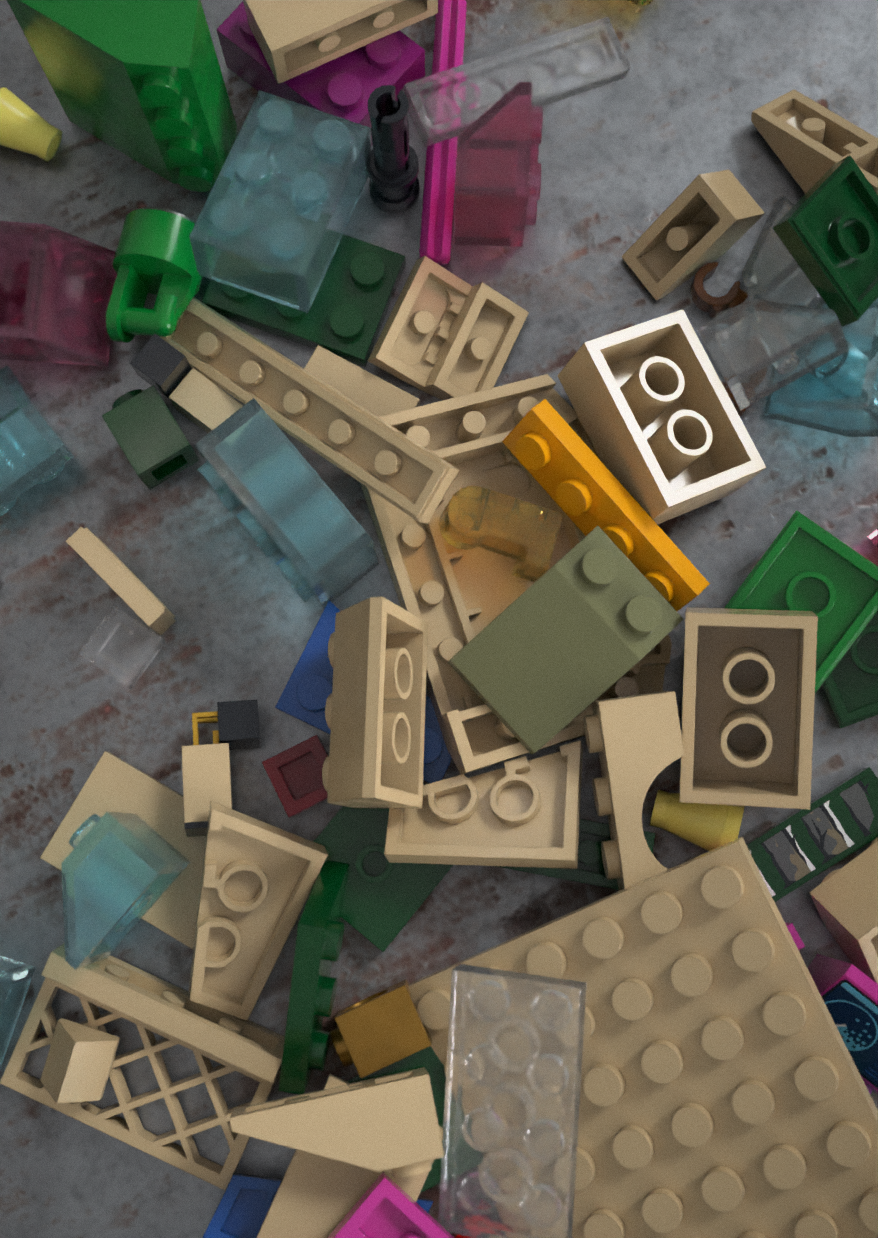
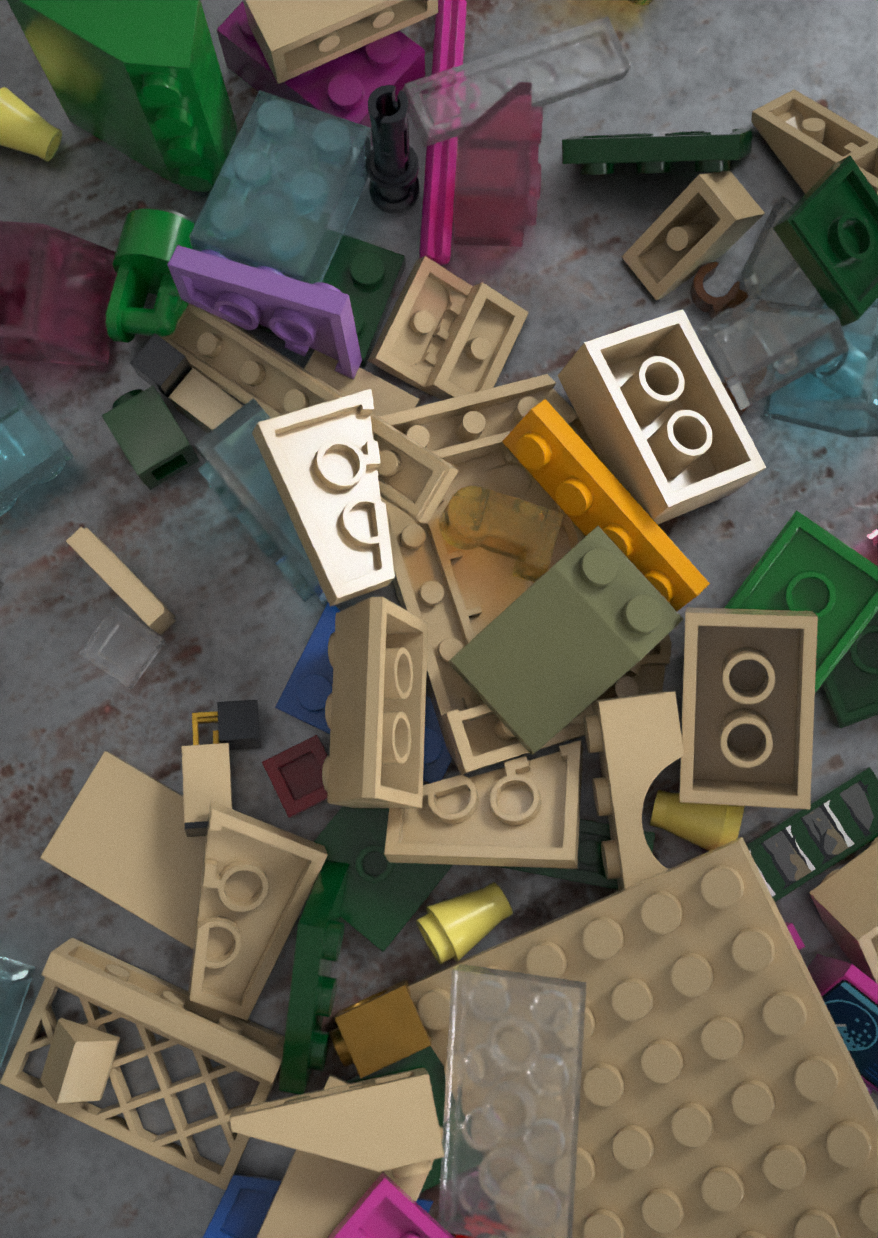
clear light blue slope [61,812,190,970] -> none
none -> medium lavender wing [168,245,362,380]
none -> wing [252,389,395,607]
none -> light yellow cone [416,882,513,964]
none -> dark green wing [562,128,753,175]

